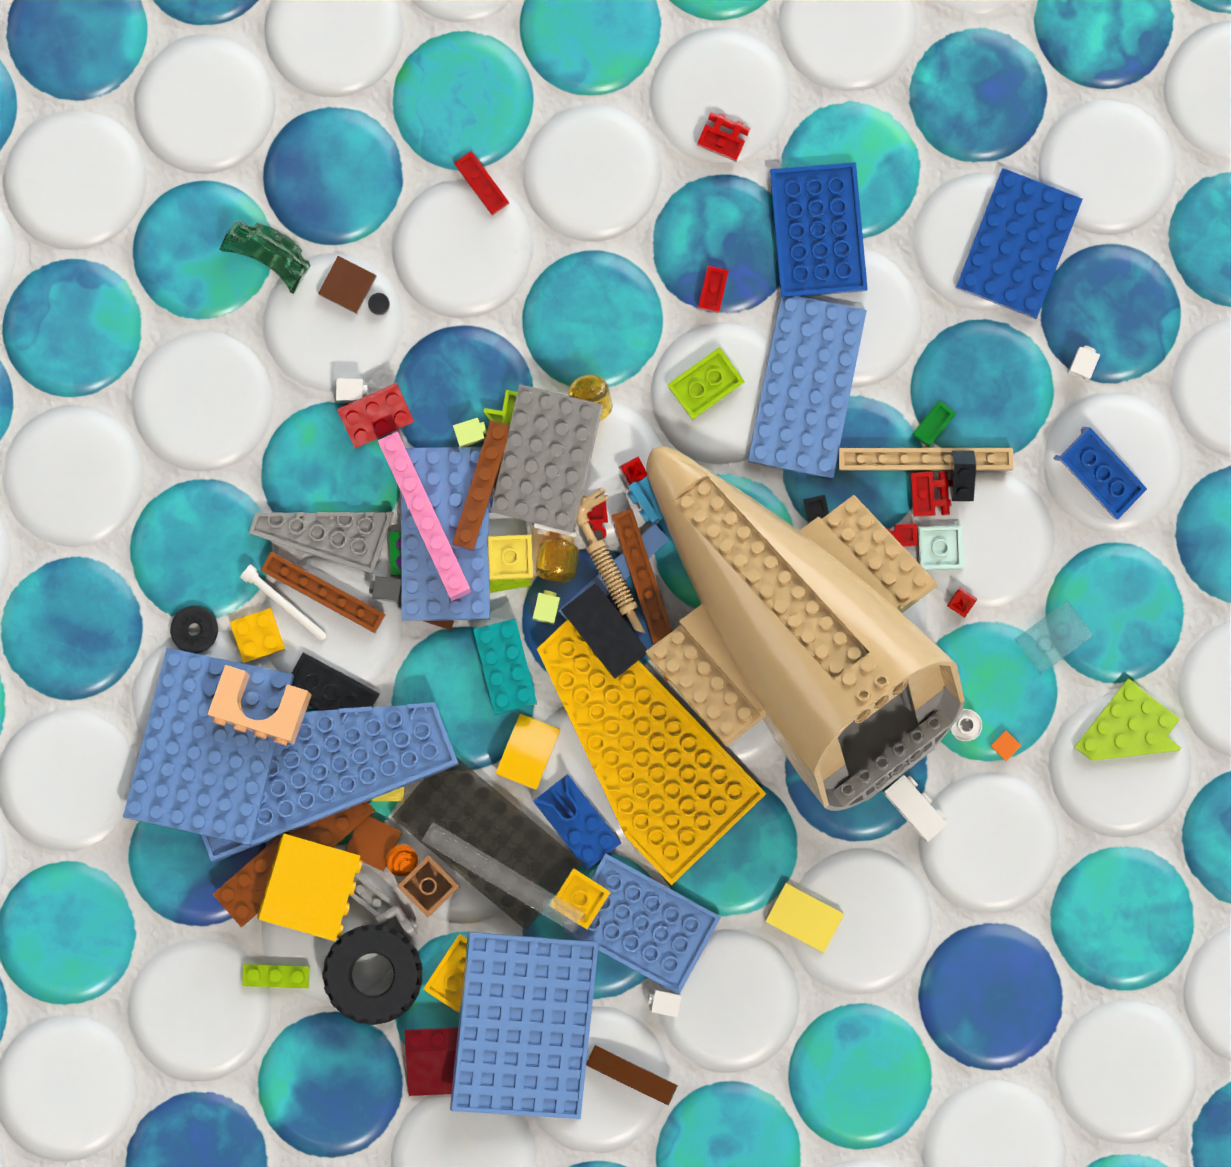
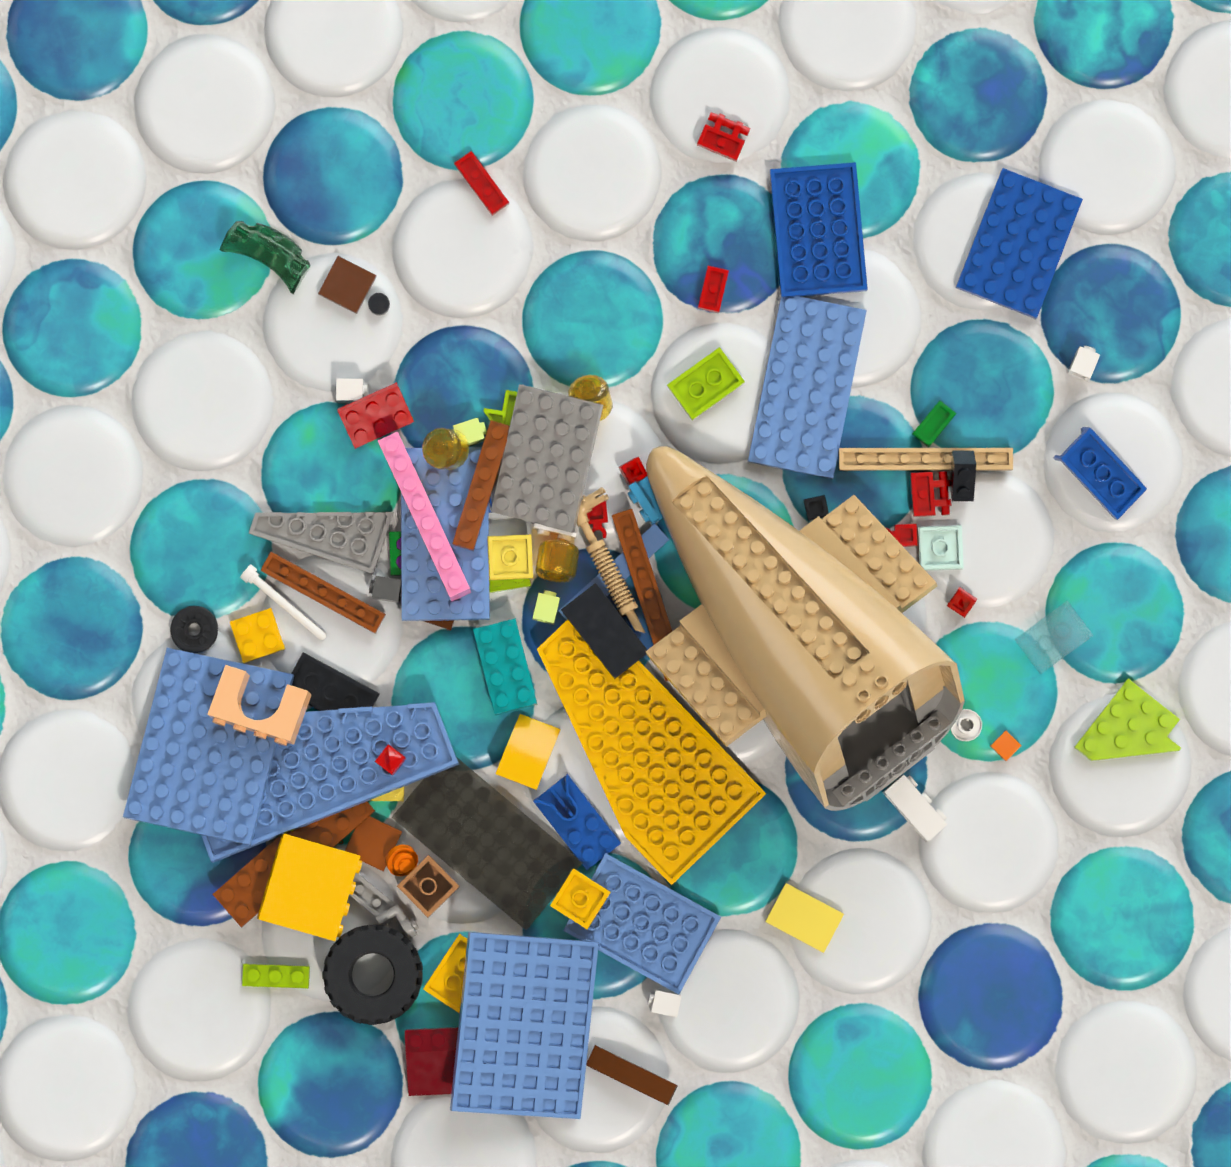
clear brick [422,822,586,933] -> none
none -> red tile [375,744,407,776]
none -> clear yellow head [422,428,469,470]

